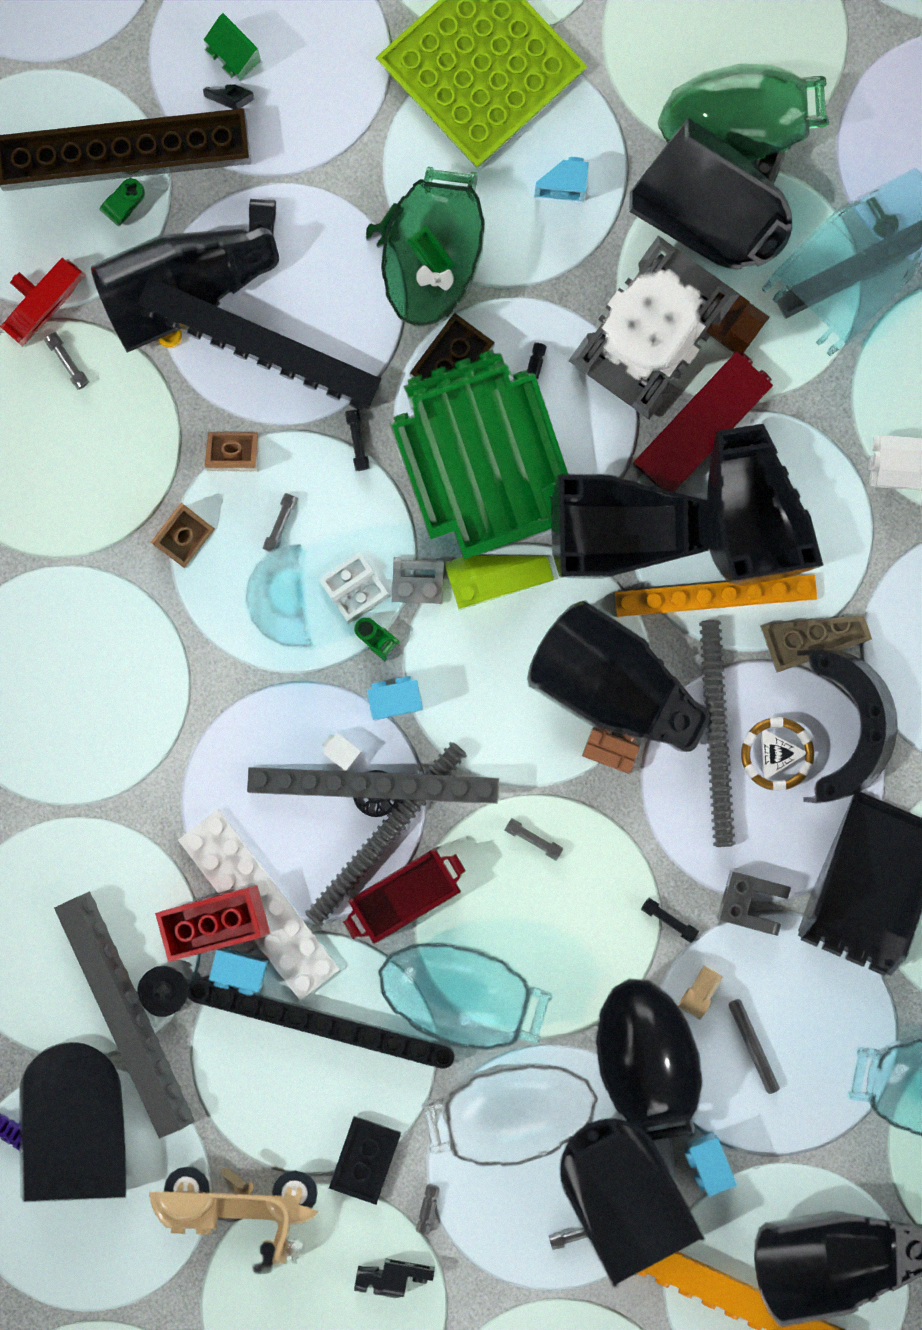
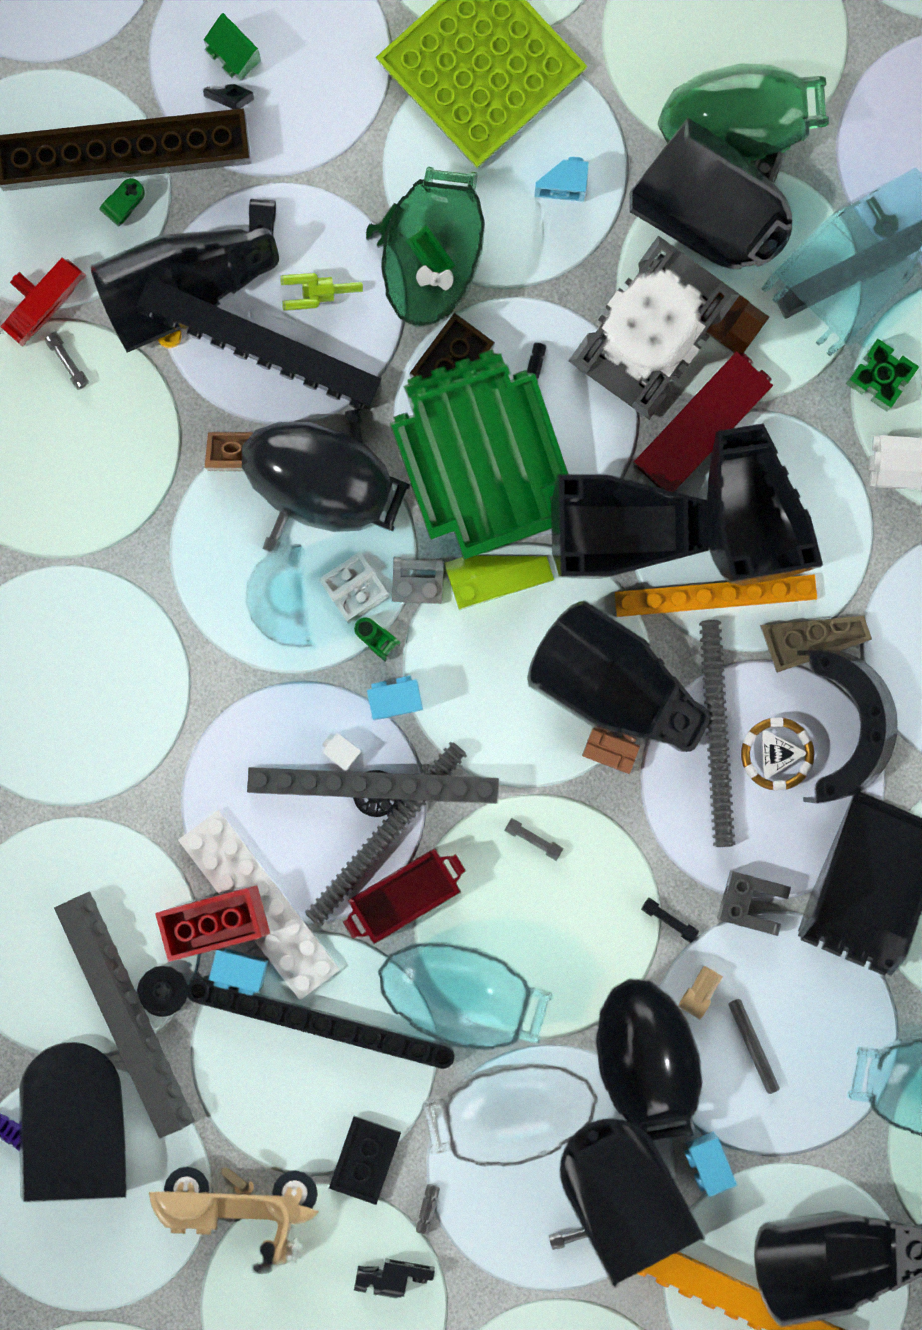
medium nougat slope [150,502,215,568] -> none
none -> black windscreen [241,422,411,532]
none -> lime plant [280,273,363,311]
none -> green brick [846,338,919,412]

